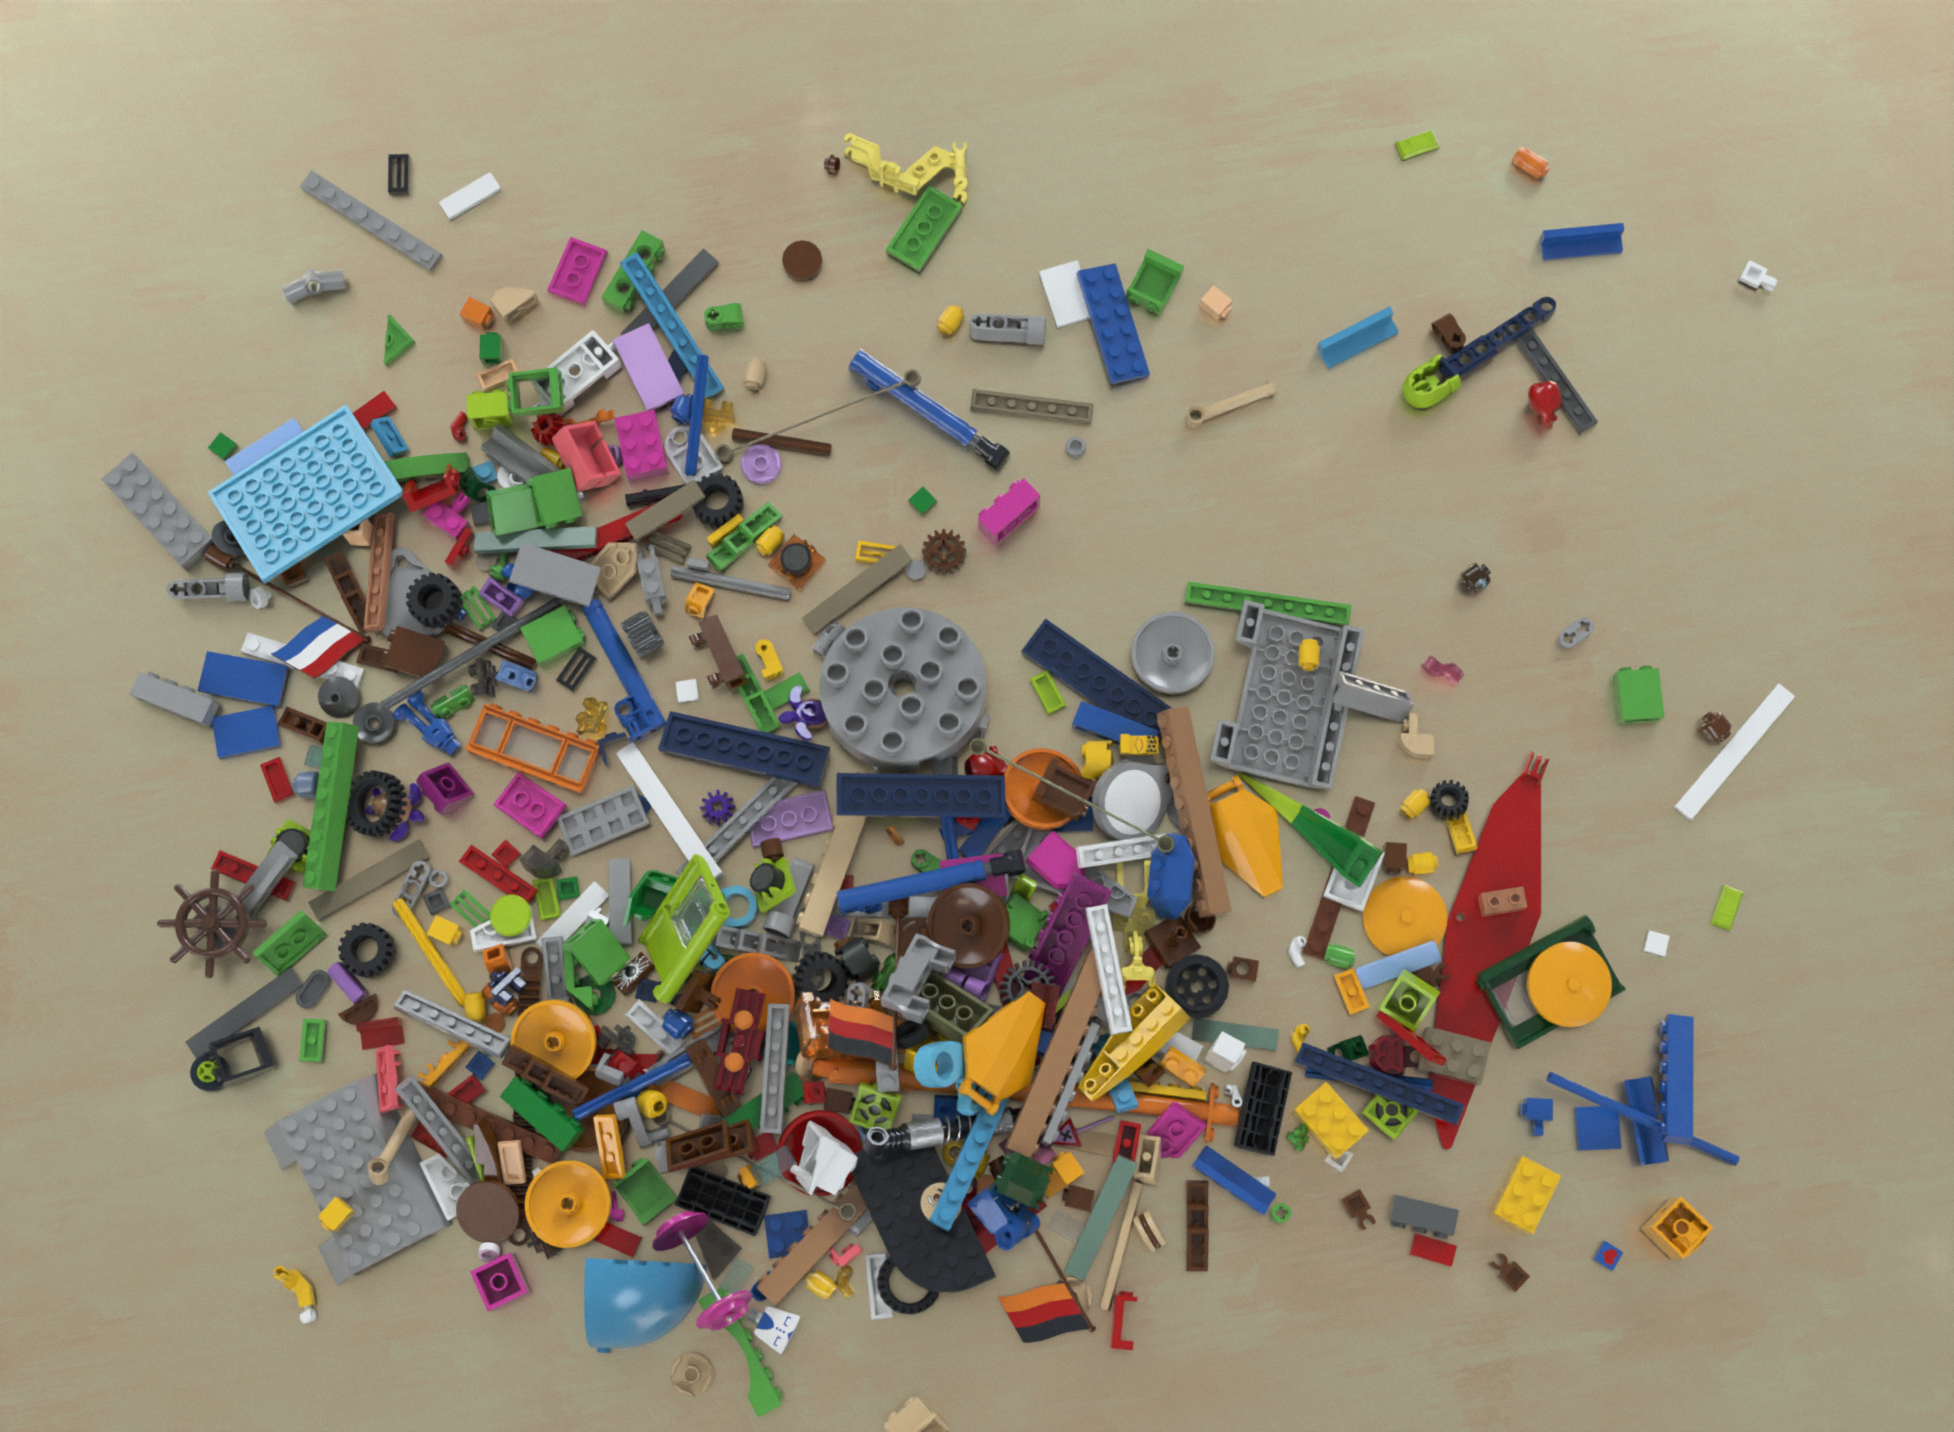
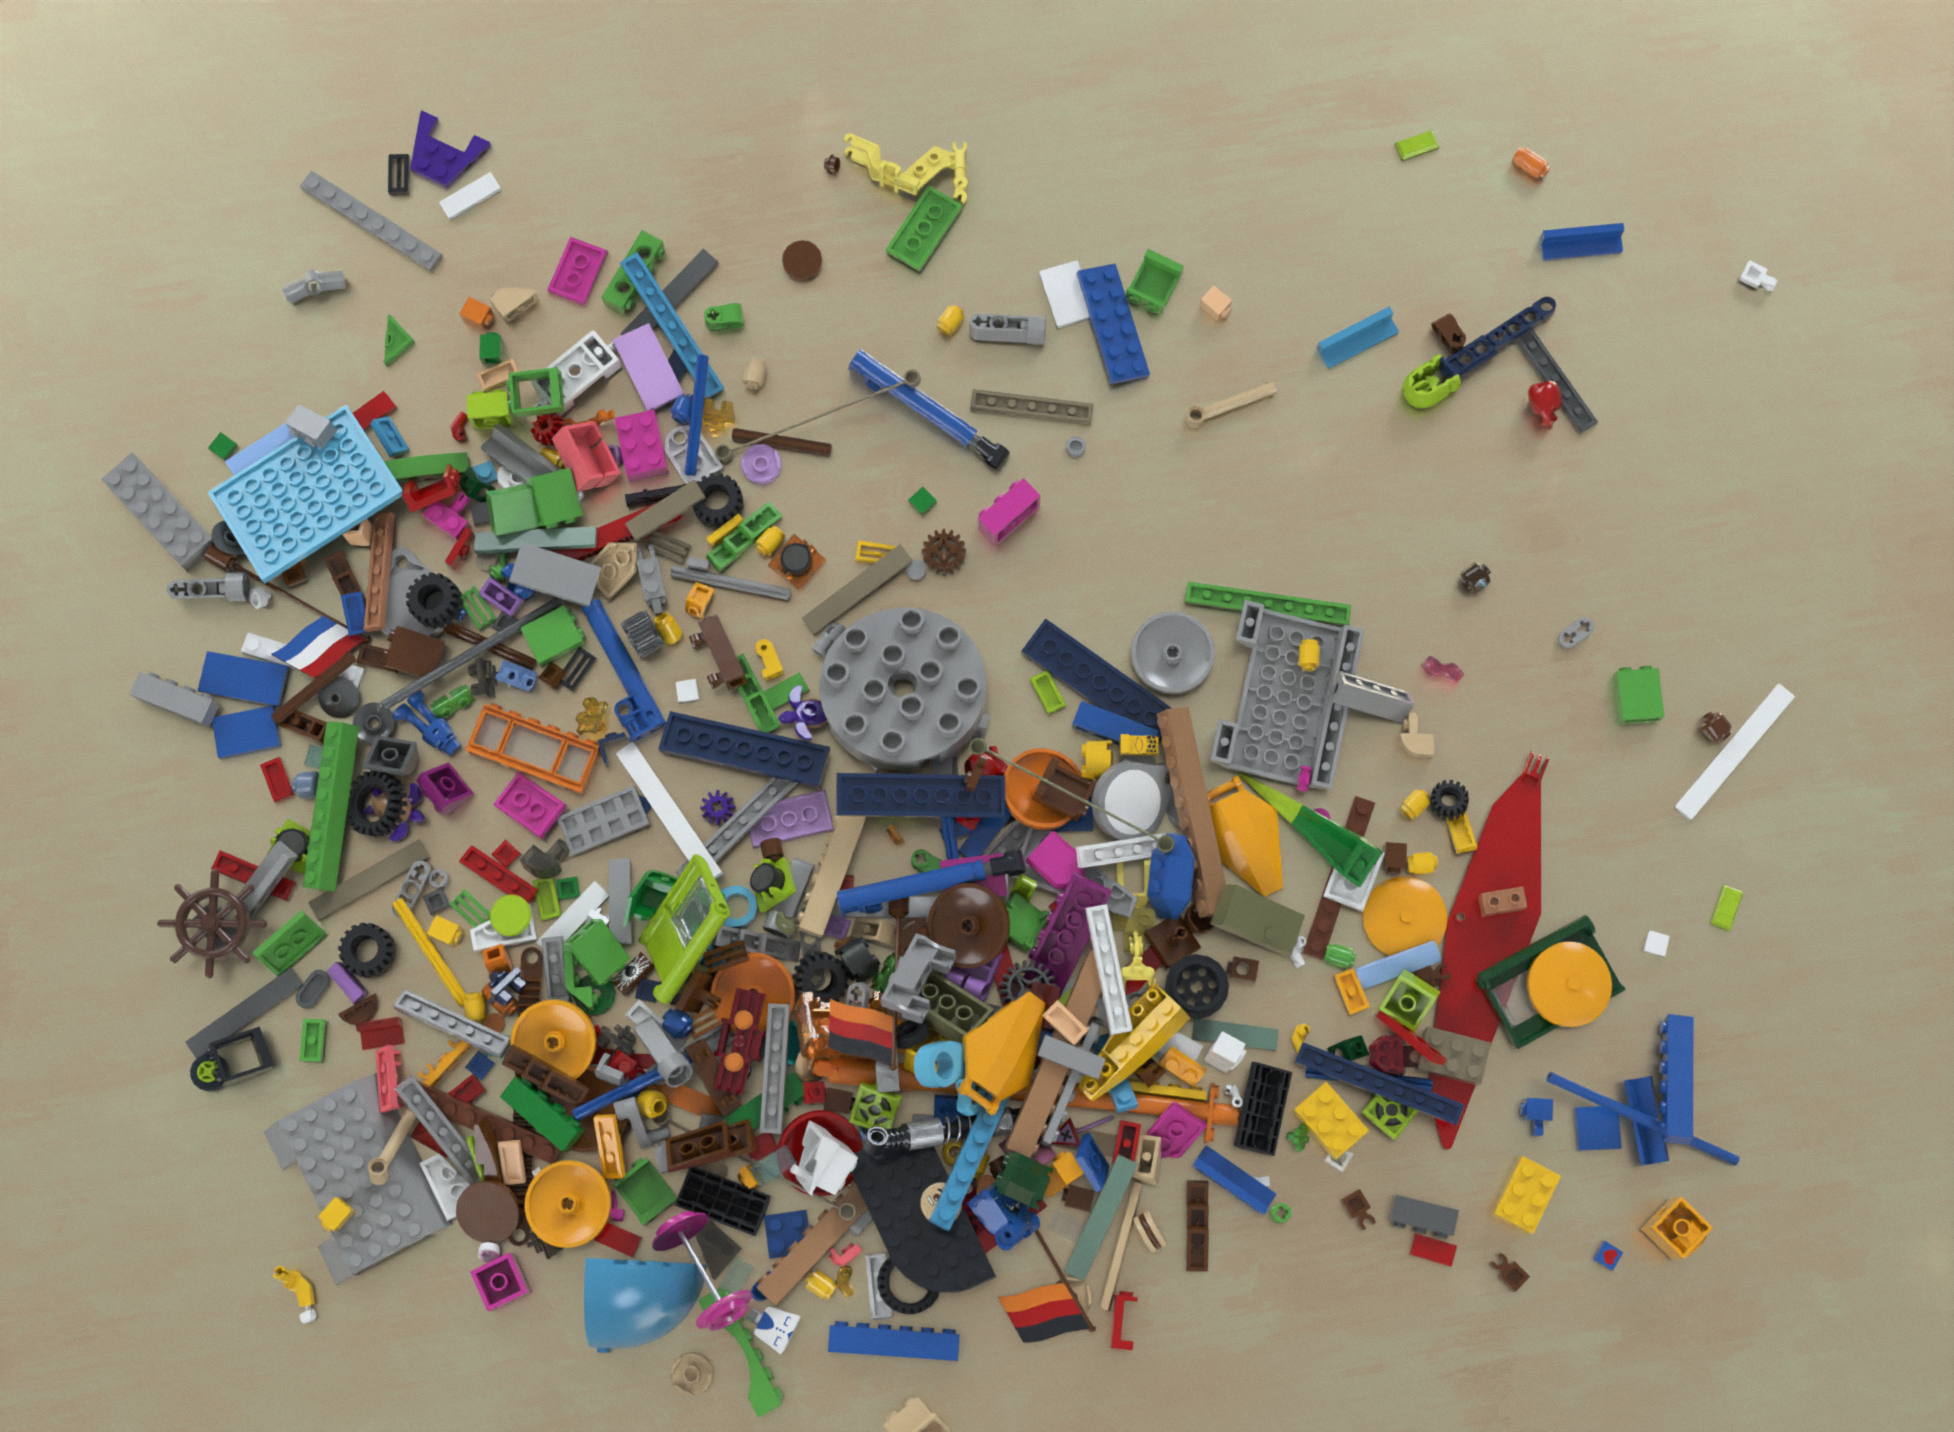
none -> reddish brown axle [271,652,356,724]
none -> brick [285,404,337,449]
none -> blue tile [341,591,367,636]
none -> dark grey slope [363,735,419,776]
none -> dark purple wing [410,110,491,188]
none -> reddish brown tile [539,662,567,688]
none -> light grey beam [633,1016,693,1087]
none -> yellow brick [654,612,682,644]
none -> reddish brown tile [703,940,750,974]
none -> olive plate [775,911,799,935]
none -> blue brick [828,1321,960,1361]
none -> reddish brown plate [963,755,988,793]
none -> light grey tile [1037,1035,1105,1079]
none -> light nougat tile [1042,1000,1088,1046]
none -> blue tile [1075,1133,1109,1192]
none -> olive brick [1210,884,1305,955]
none -> dark pink piece [1297,766,1312,792]

